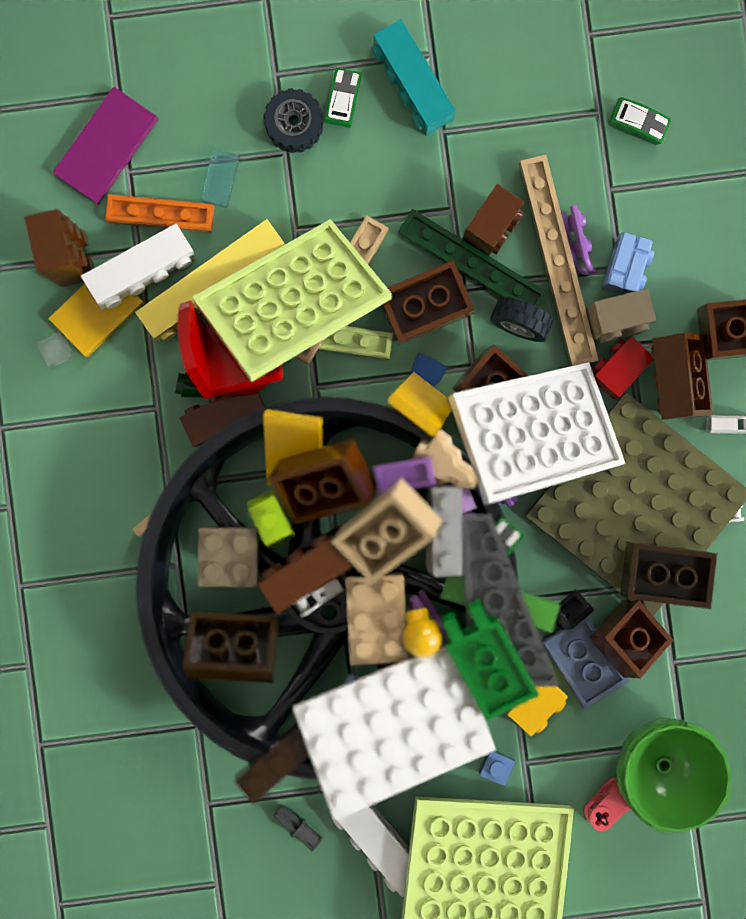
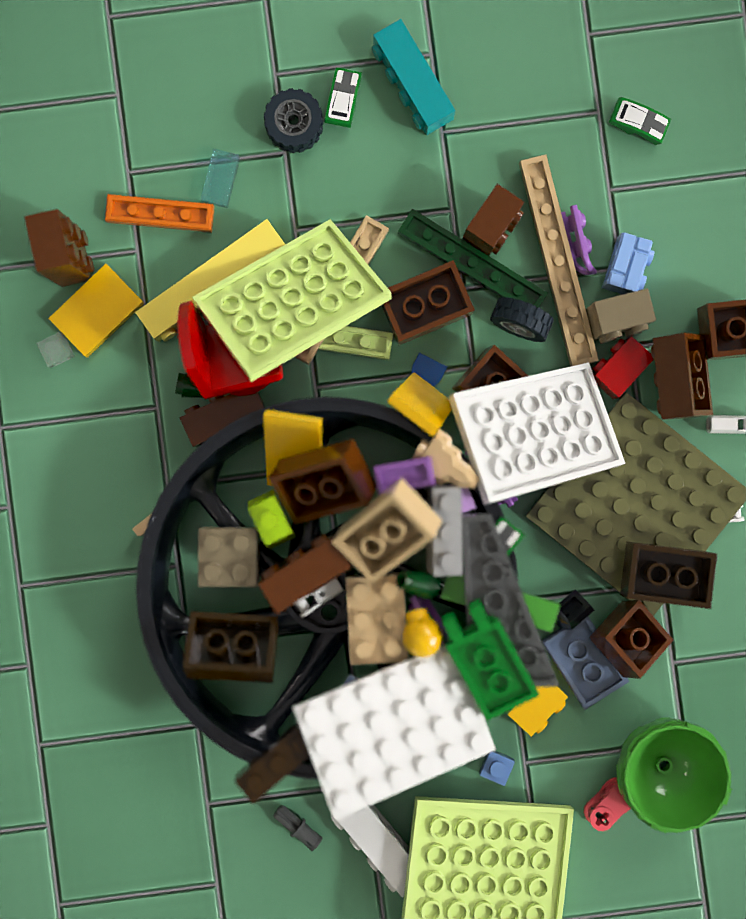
magenta tile [53,86,159,205] -> none
white brick [81,223,195,310] -> none
none -> dark green cone [396,571,441,600]

